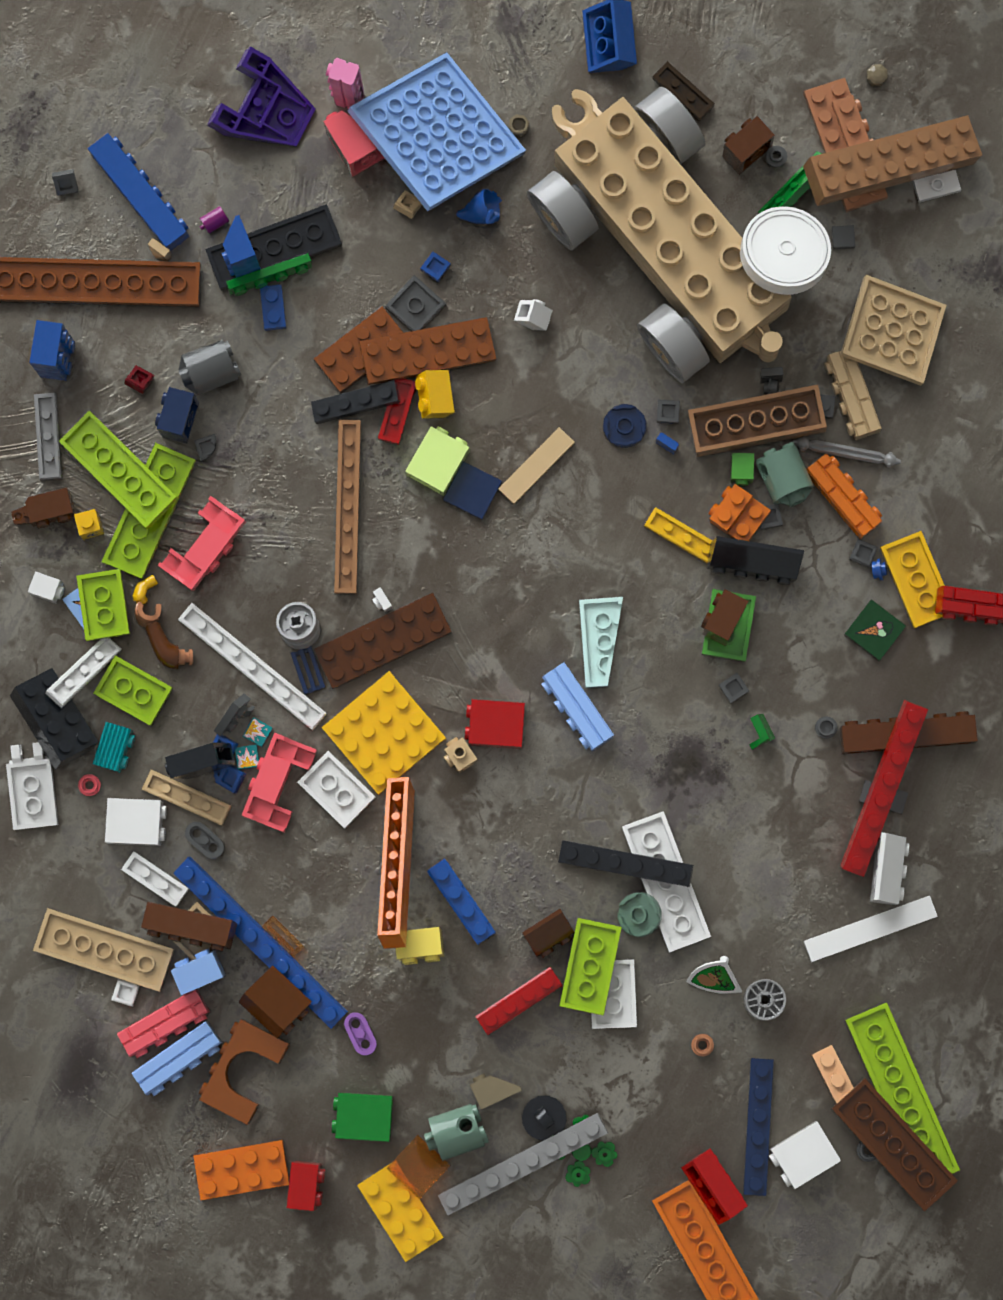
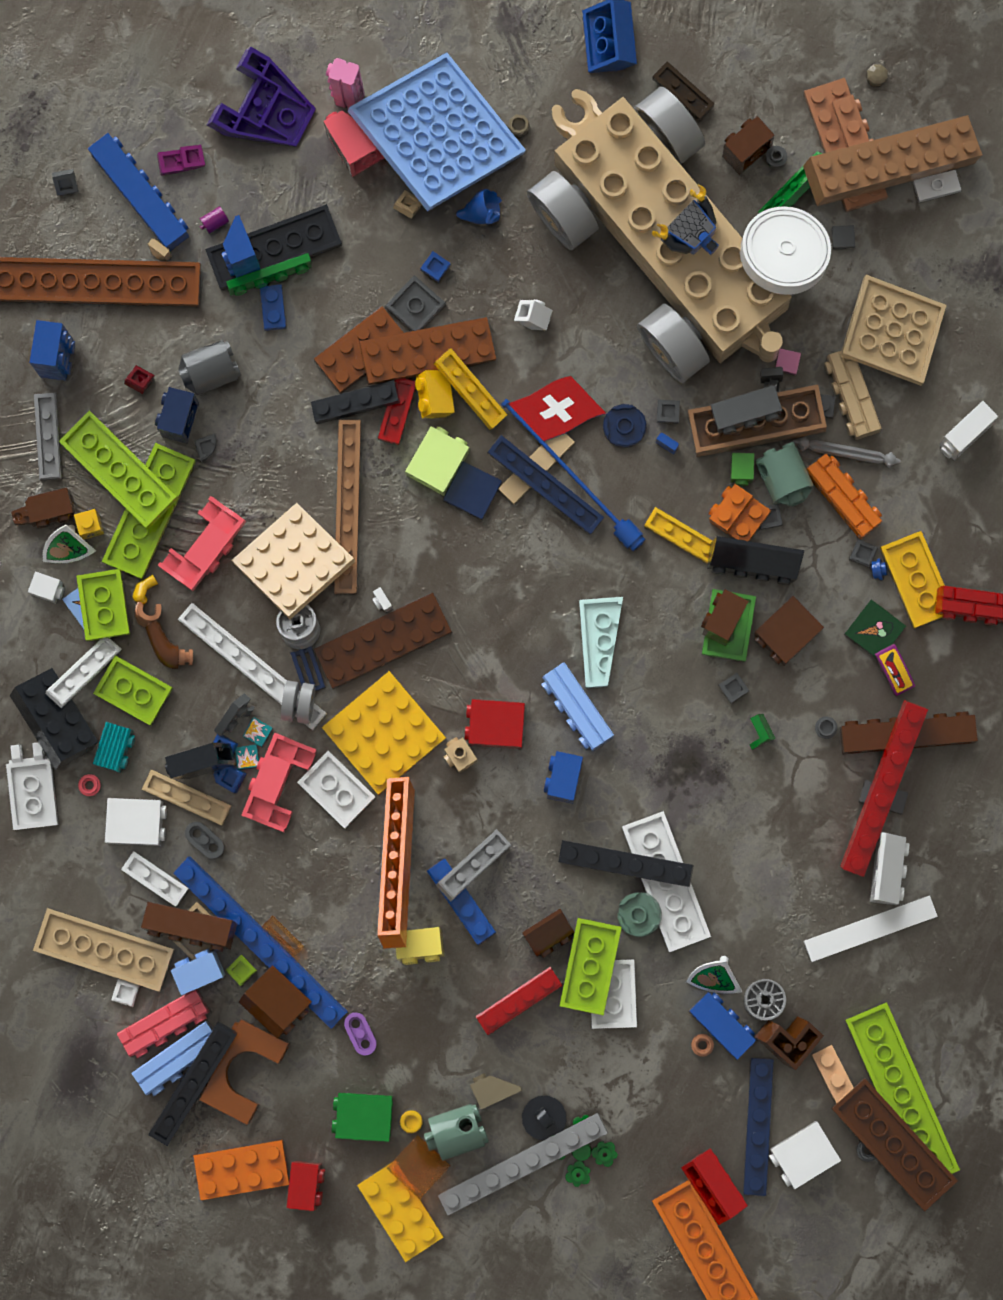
none -> shield [43,525,96,563]
none -> black plate [148,1021,237,1146]
none -> magenta slope [157,145,205,176]
none -> lime tile [226,955,257,986]
none -> tan plate [232,503,355,620]
none -> light grey wheel [281,680,315,724]
none -> yellow tile [400,1110,423,1133]
none -> yellow plate [433,348,507,430]
none -> light grey tile [436,829,511,902]
none -> dark blue plate [487,435,604,535]
none -> red flag [501,376,646,551]
none -> blue brick [544,751,583,804]
none -> torso [652,185,719,255]
none -> blue brick [688,992,756,1060]
none -> dark grey brick [711,385,782,435]
none -> reddish brown brick [754,596,824,666]
none -> reddish brown brick [755,1016,824,1070]
none -> bright pink tile [776,349,801,376]
none -> slope [875,644,915,696]
none -> white brick [940,401,998,461]

